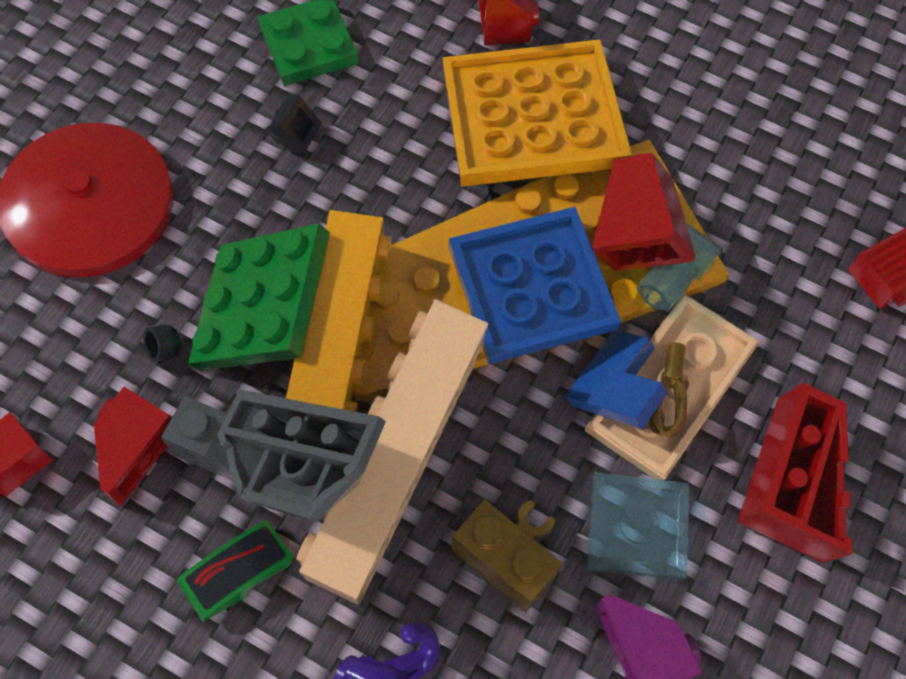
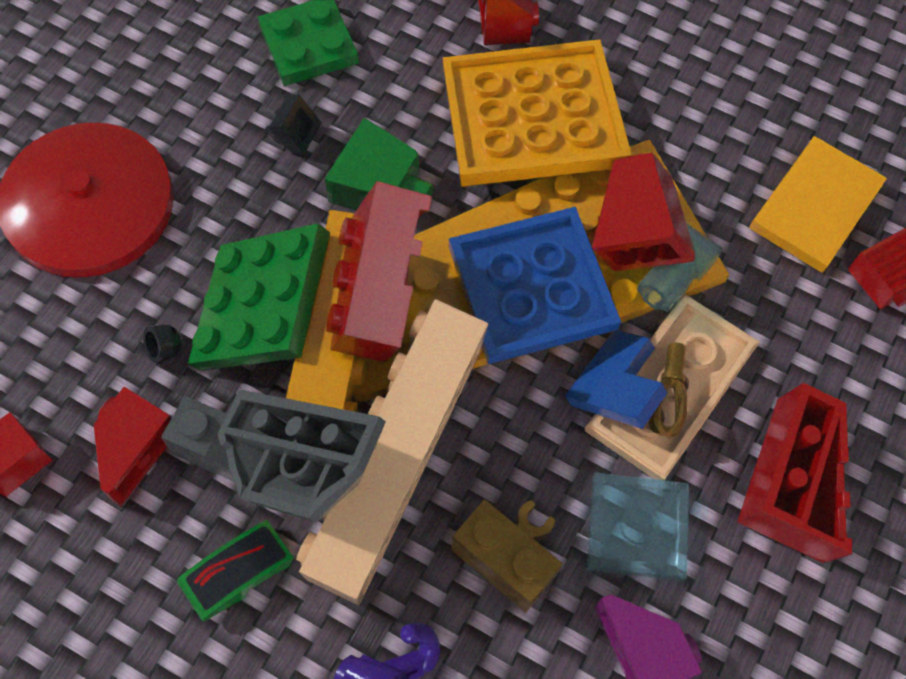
none -> green torso [325,118,434,210]
none -> wedge [326,181,432,362]
none -> light orange tile [749,136,887,273]

